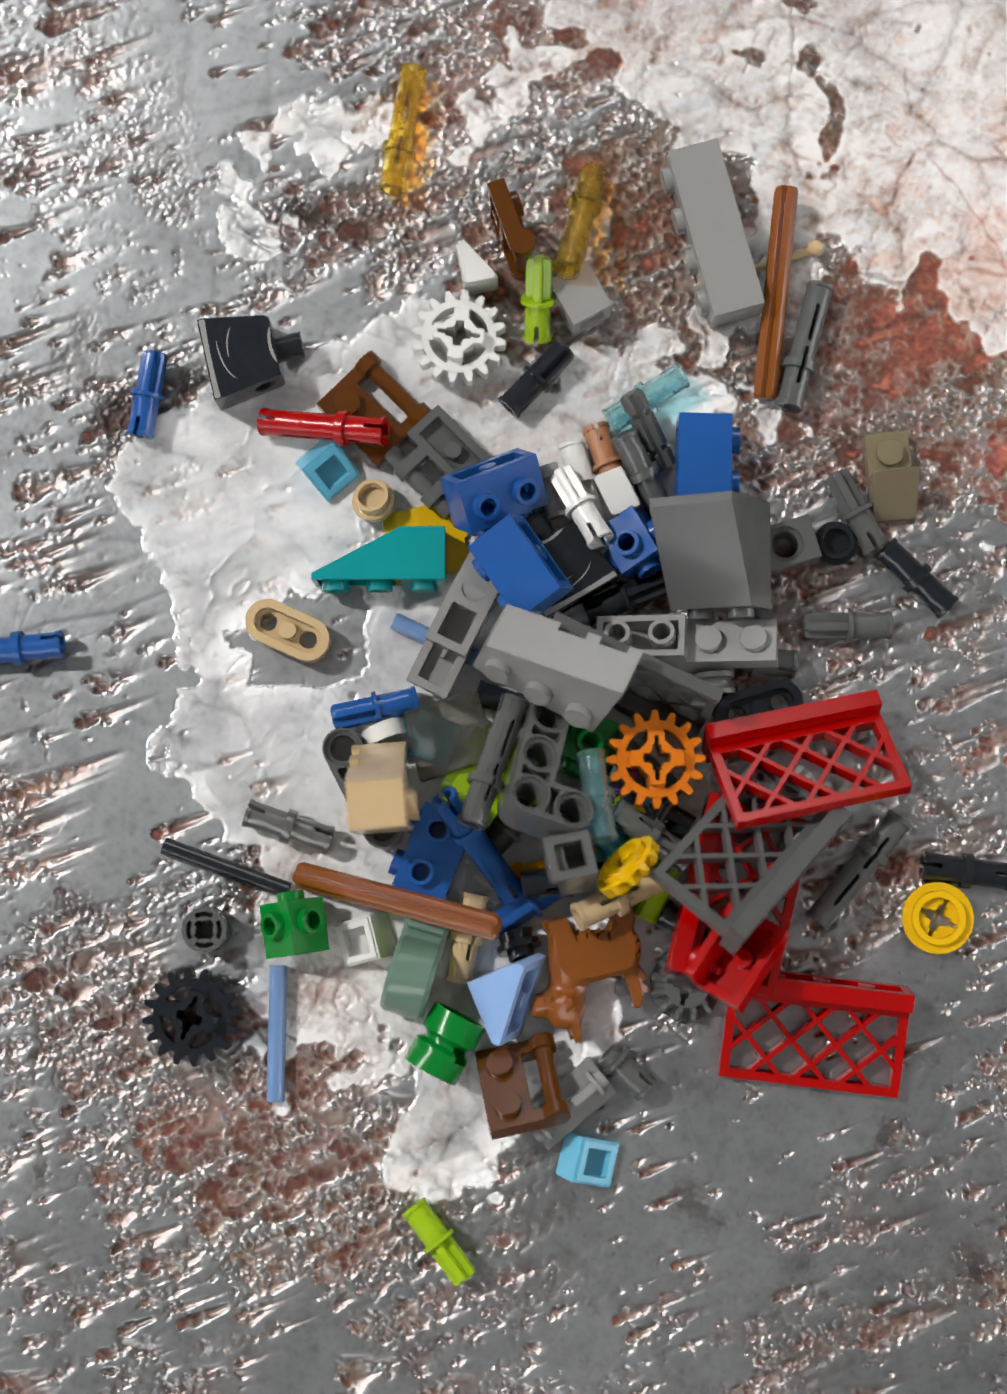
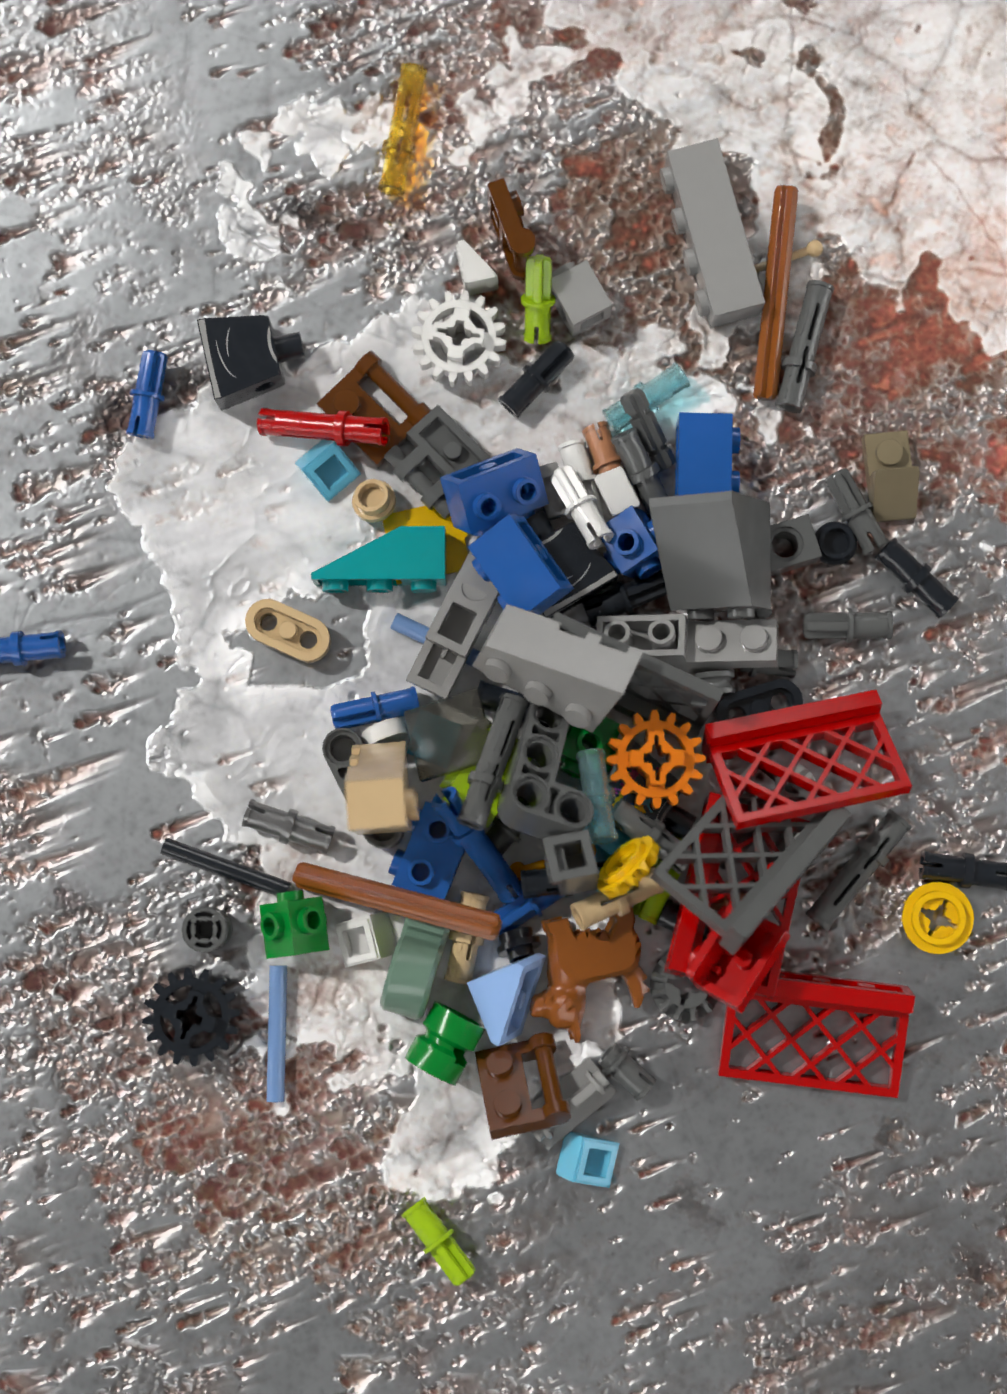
clear yellow pin [552,162,607,280] -> none

